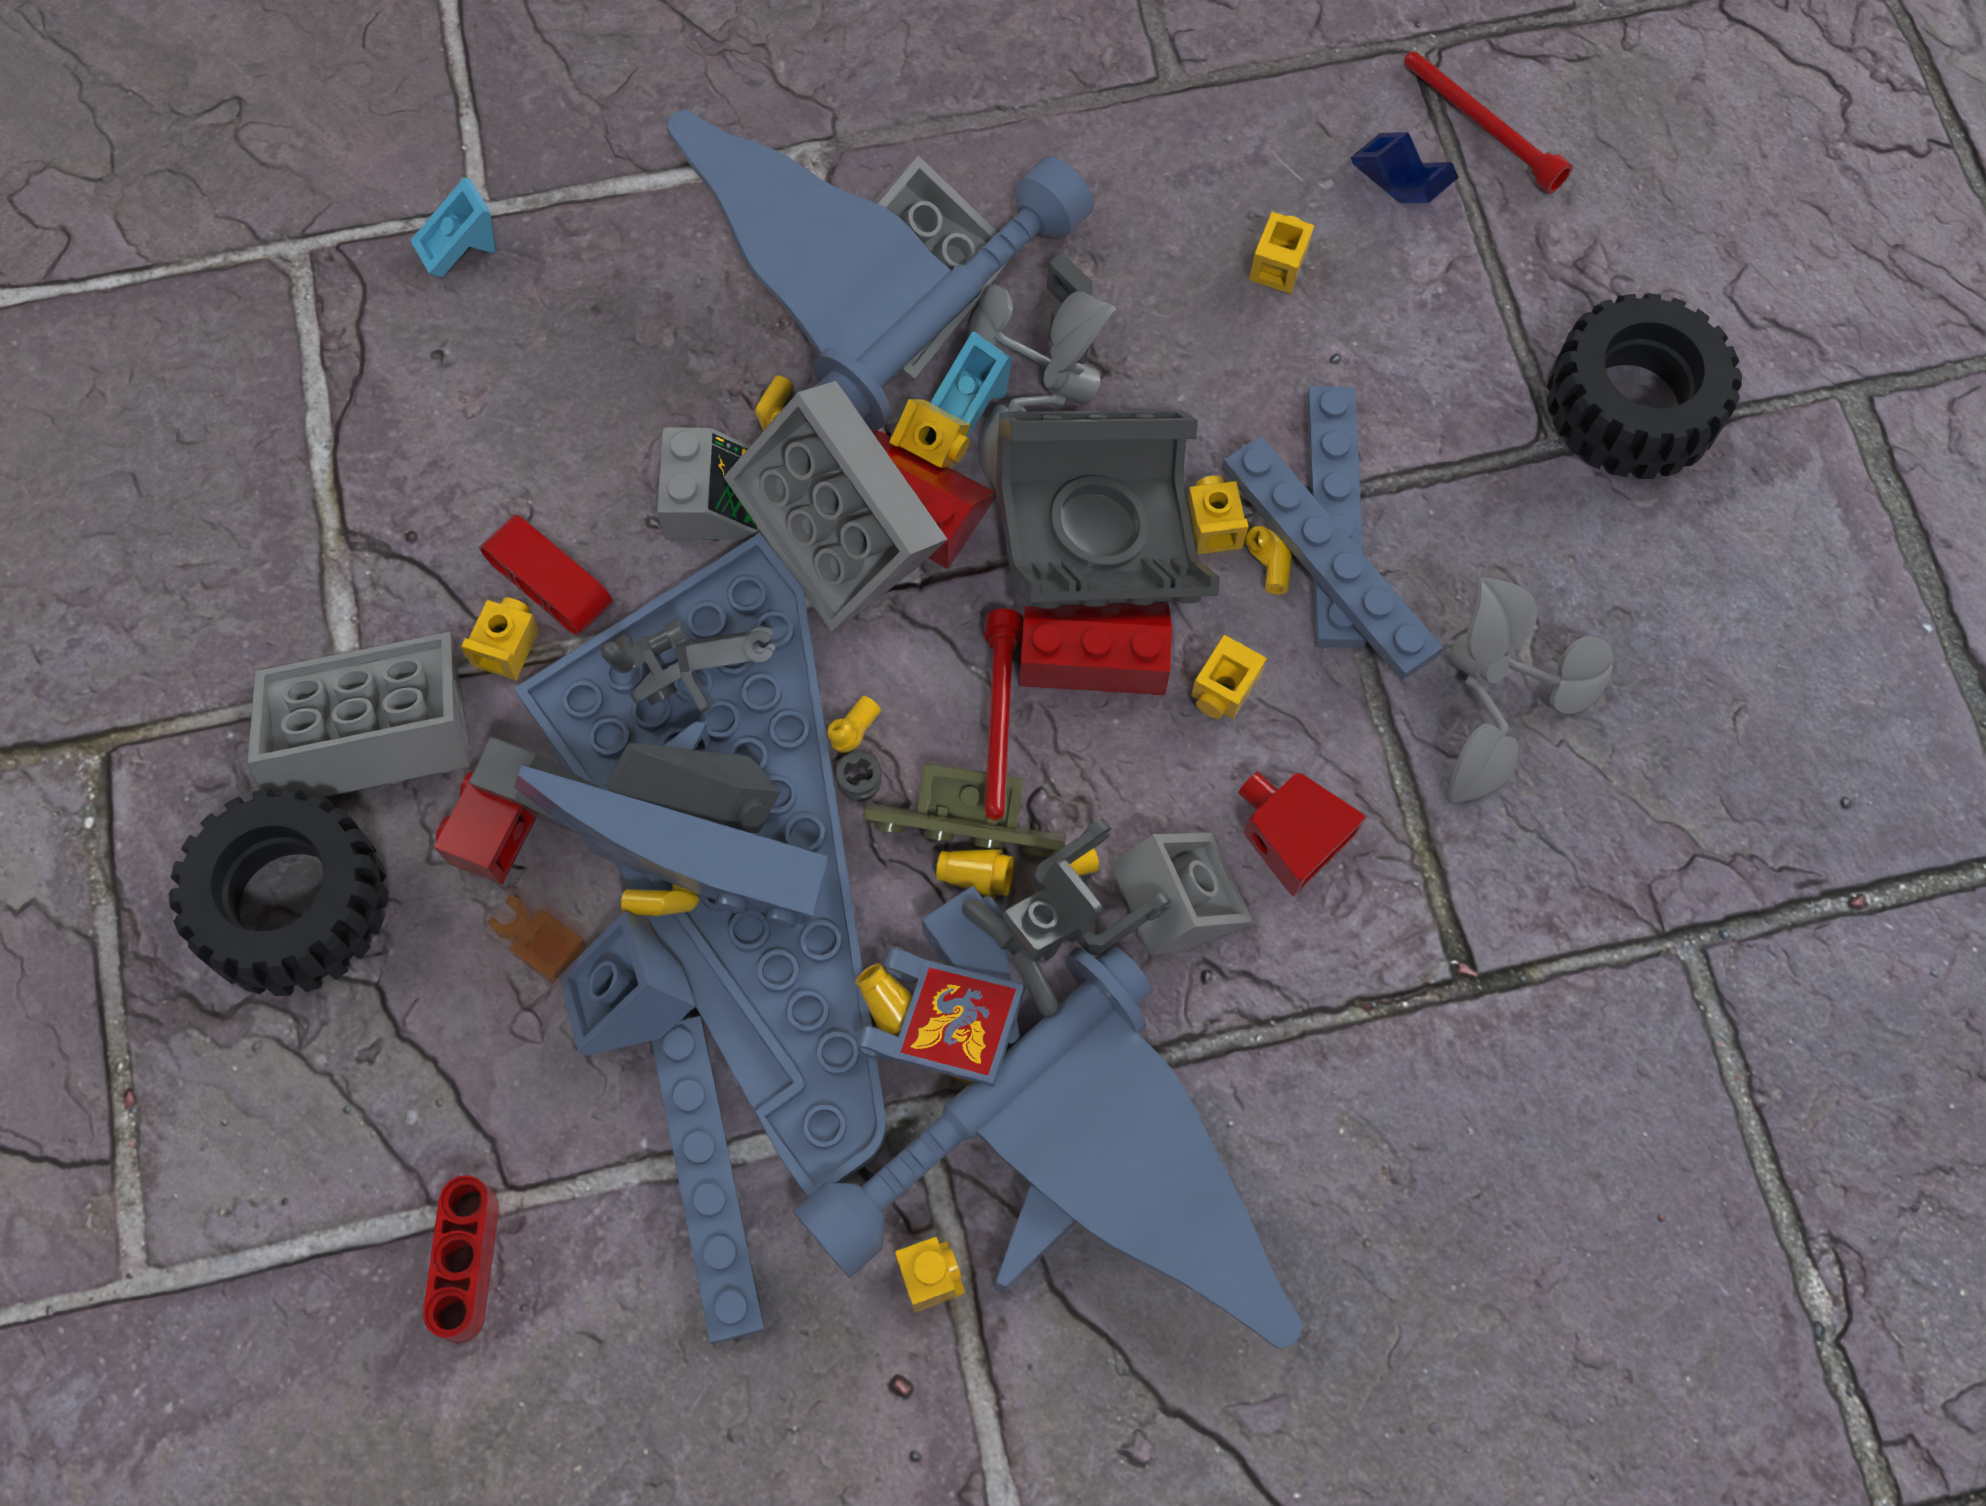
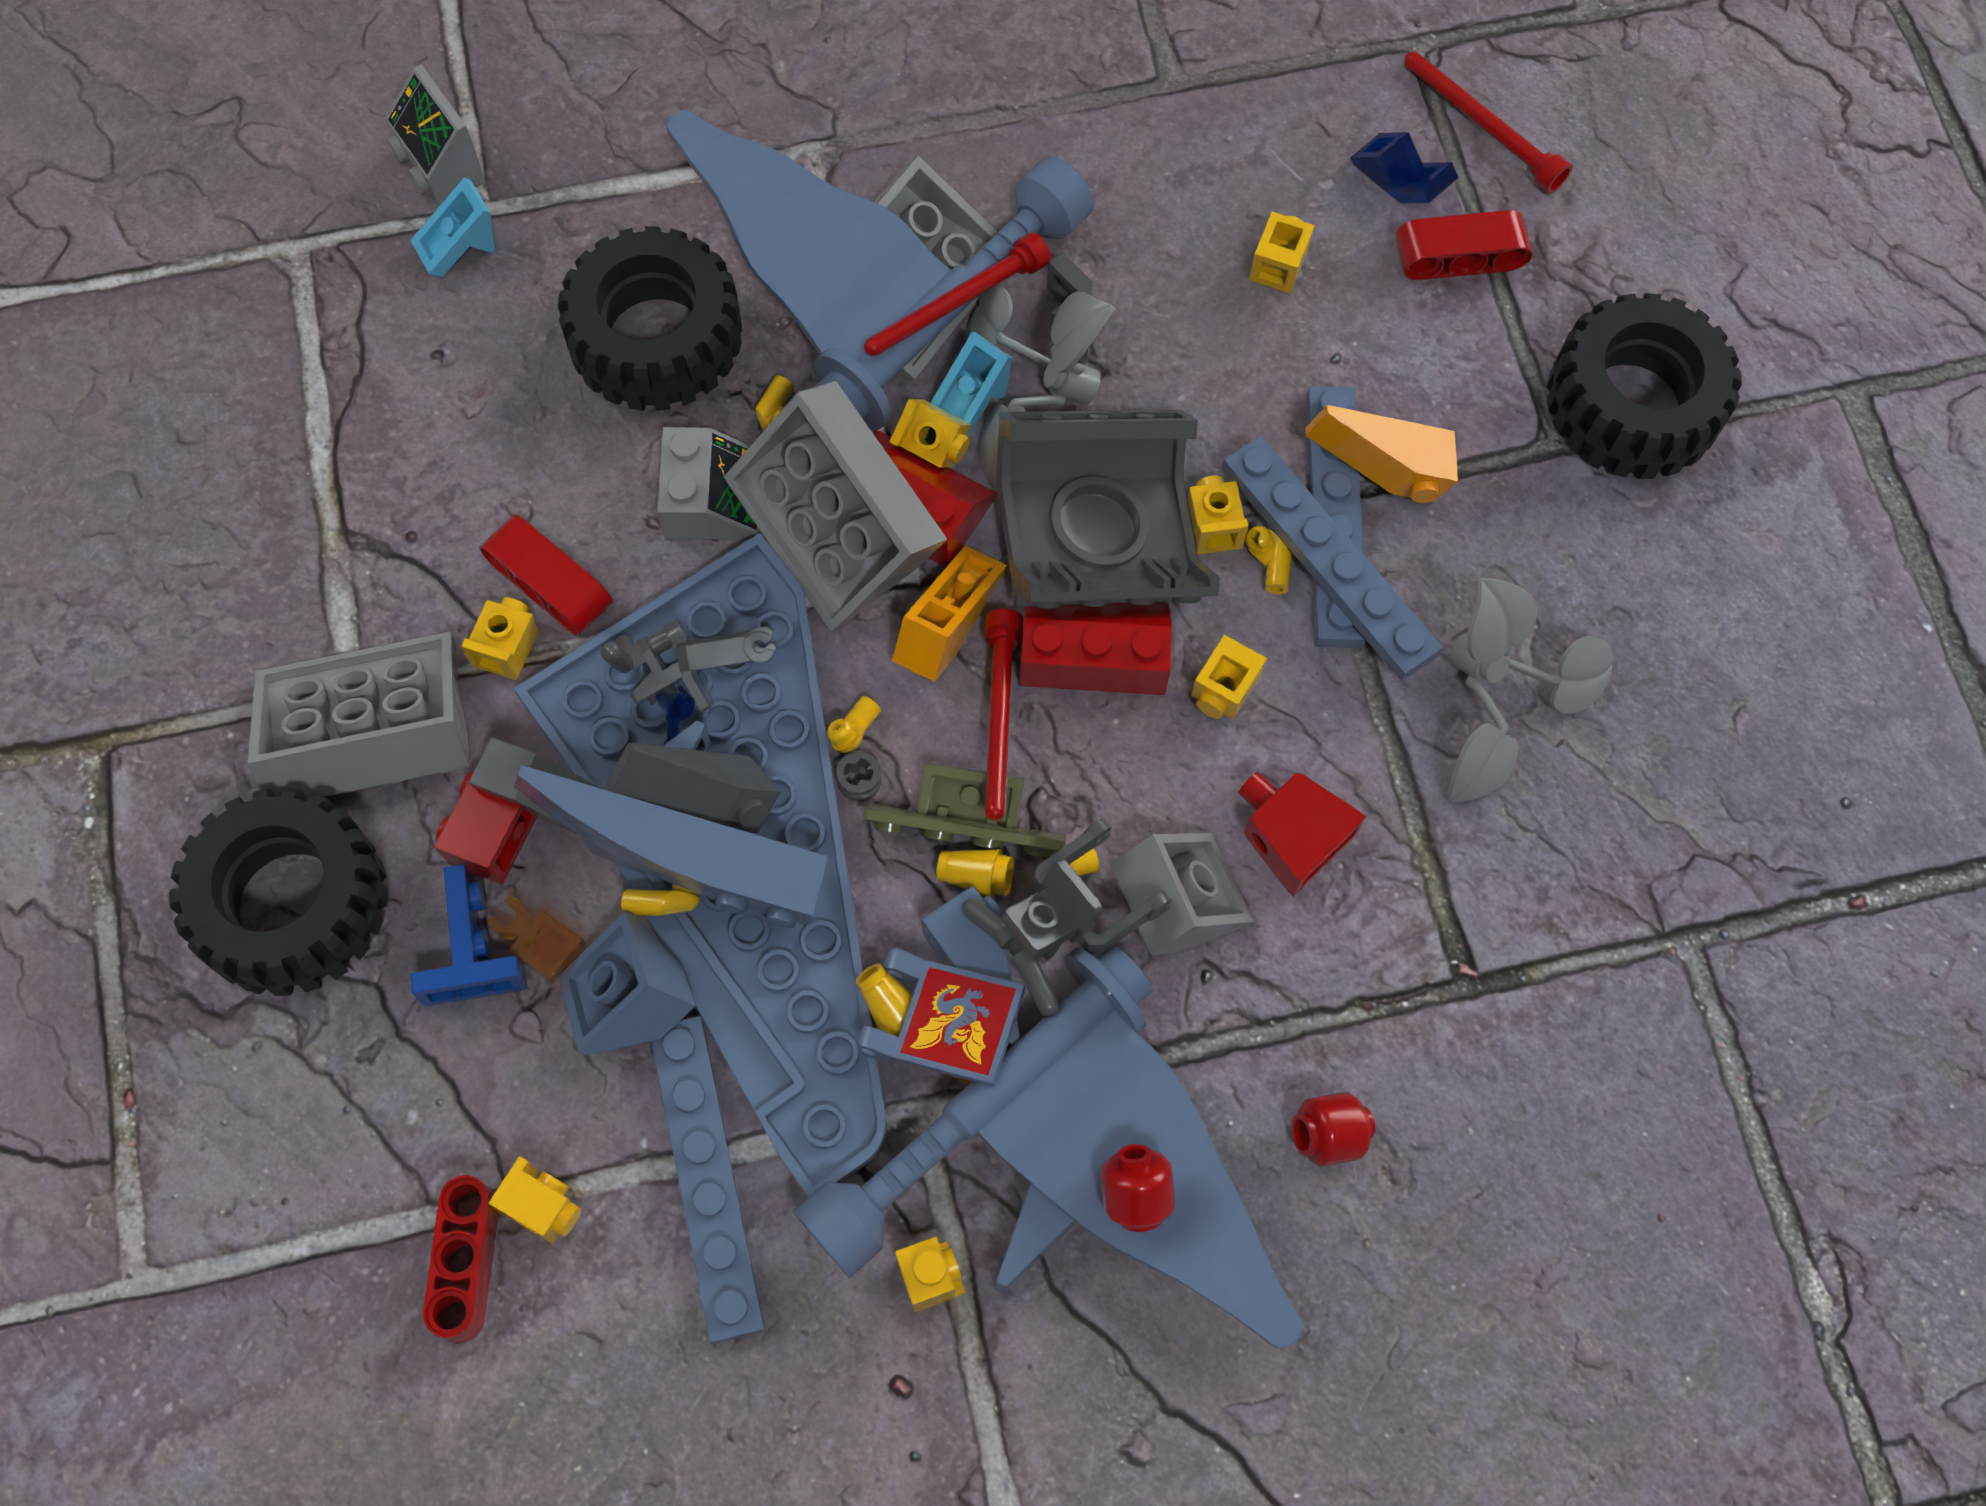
none -> slope [385,64,486,207]
none -> blue bracket [410,864,528,1007]
none -> yellow brick [489,1156,582,1245]
none -> black tyre [558,226,743,411]
none -> clear blue hand [655,685,695,742]
none -> red piece [864,232,1051,357]
none -> light orange slope [892,545,1007,682]
none -> red head [1101,1144,1175,1232]
none -> red head [1291,1092,1375,1166]
none -> light orange slope [1305,405,1458,503]
none -> red beam [1396,210,1533,280]

